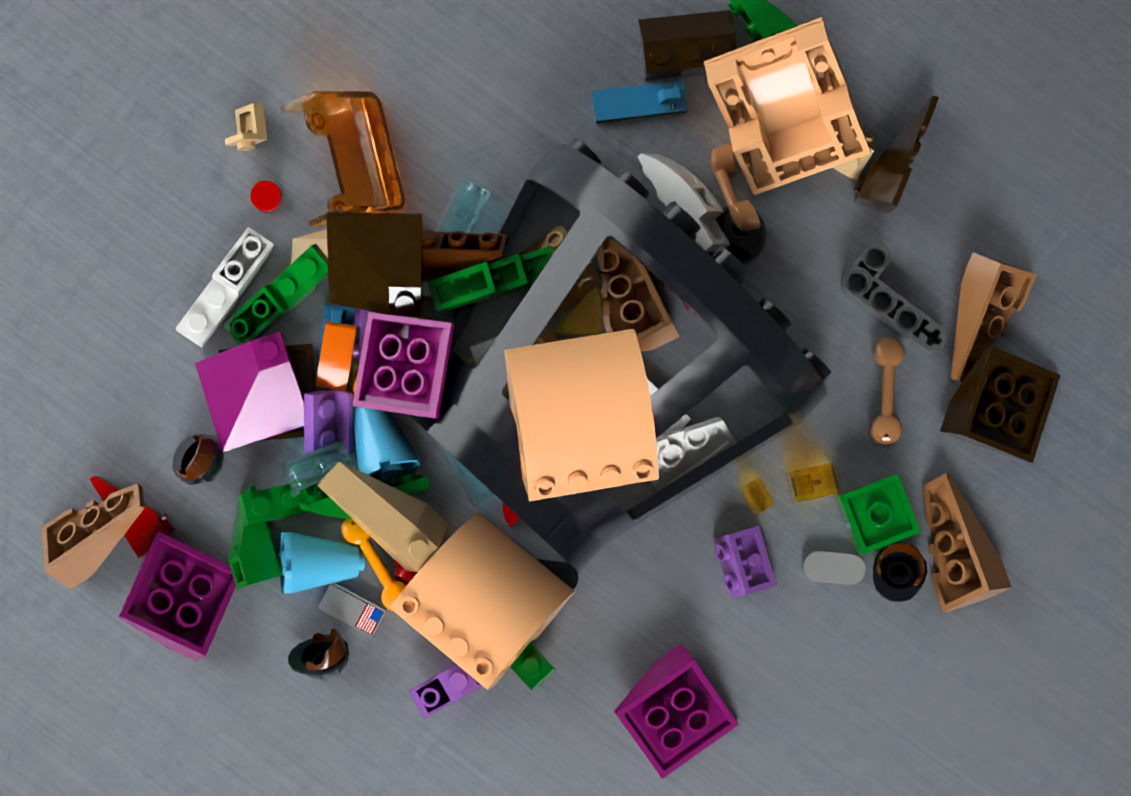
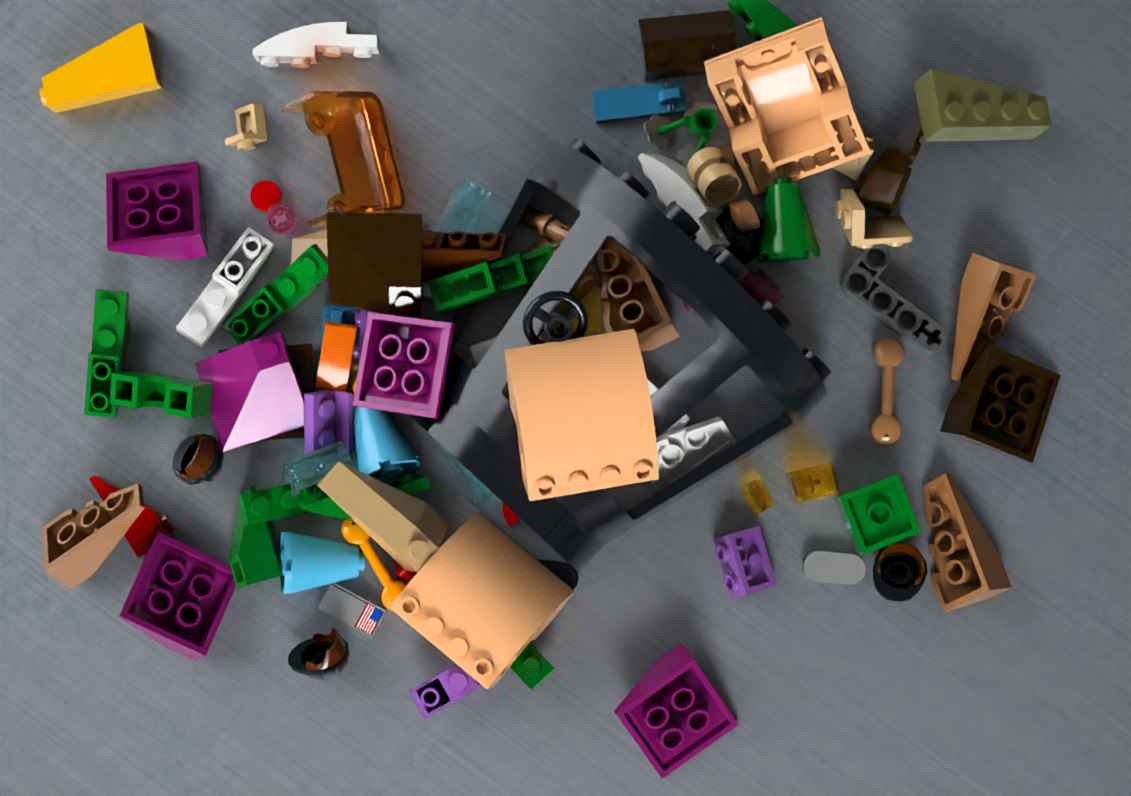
none -> yellow slope [39,22,162,113]
none -> green slope [84,289,130,418]
none -> magenta slope [106,161,208,261]
none -> green arch [110,369,213,418]
none -> white slope [253,22,380,68]
none -> clear pink bush [266,203,296,234]
none -> medium nougat pin [519,206,571,243]
none -> black piece [523,291,588,345]
none -> plant [643,101,719,169]
none -> tan wheel [687,147,742,206]
none -> clear pink brick [741,269,784,306]
none -> green cone [758,177,821,263]
none -> tan bracket [835,189,913,249]
none -> olive wedge [914,69,1052,142]

